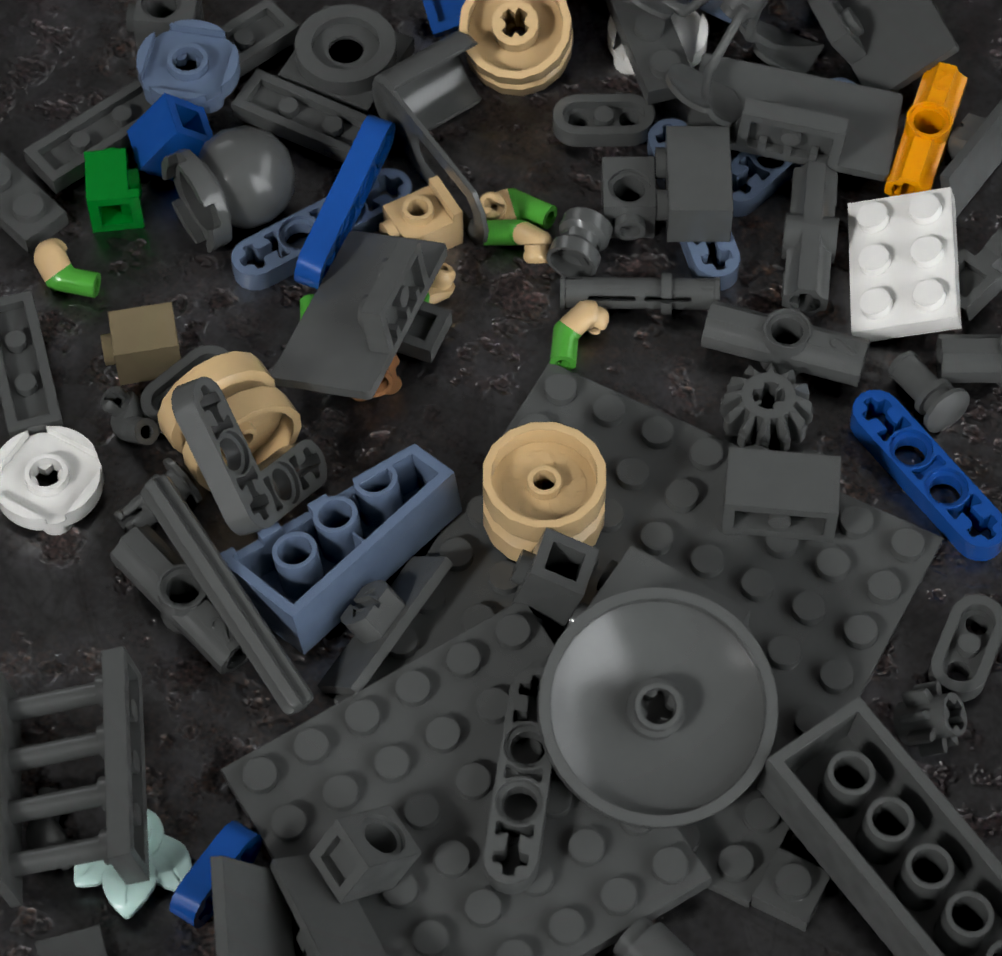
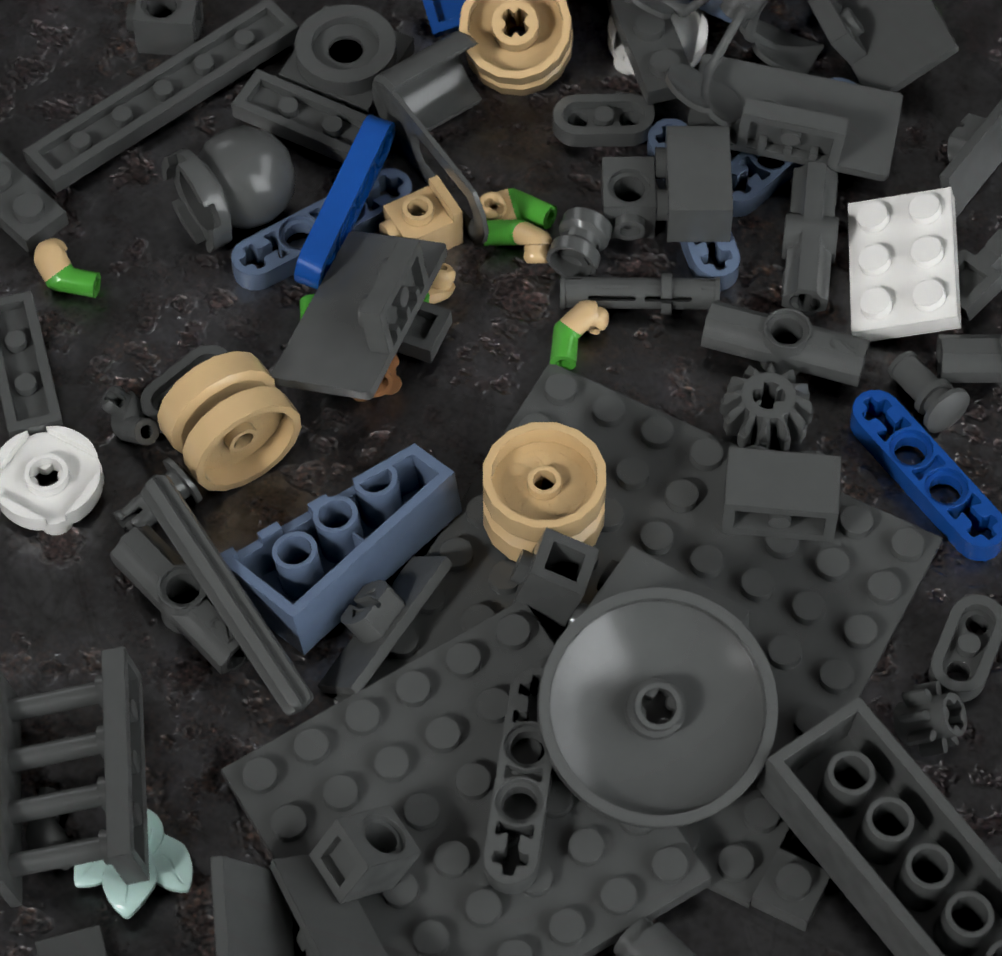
green brick [84,147,145,233] -> none
dark tan brick [100,302,181,386] -> none
blue brick [127,93,213,182] -> none
sand blue plate [136,19,240,113] -> none
blue beam [170,820,262,928] -> none
dark grey beam [171,376,327,536] -> none
light orange piece [884,62,968,196] -> none

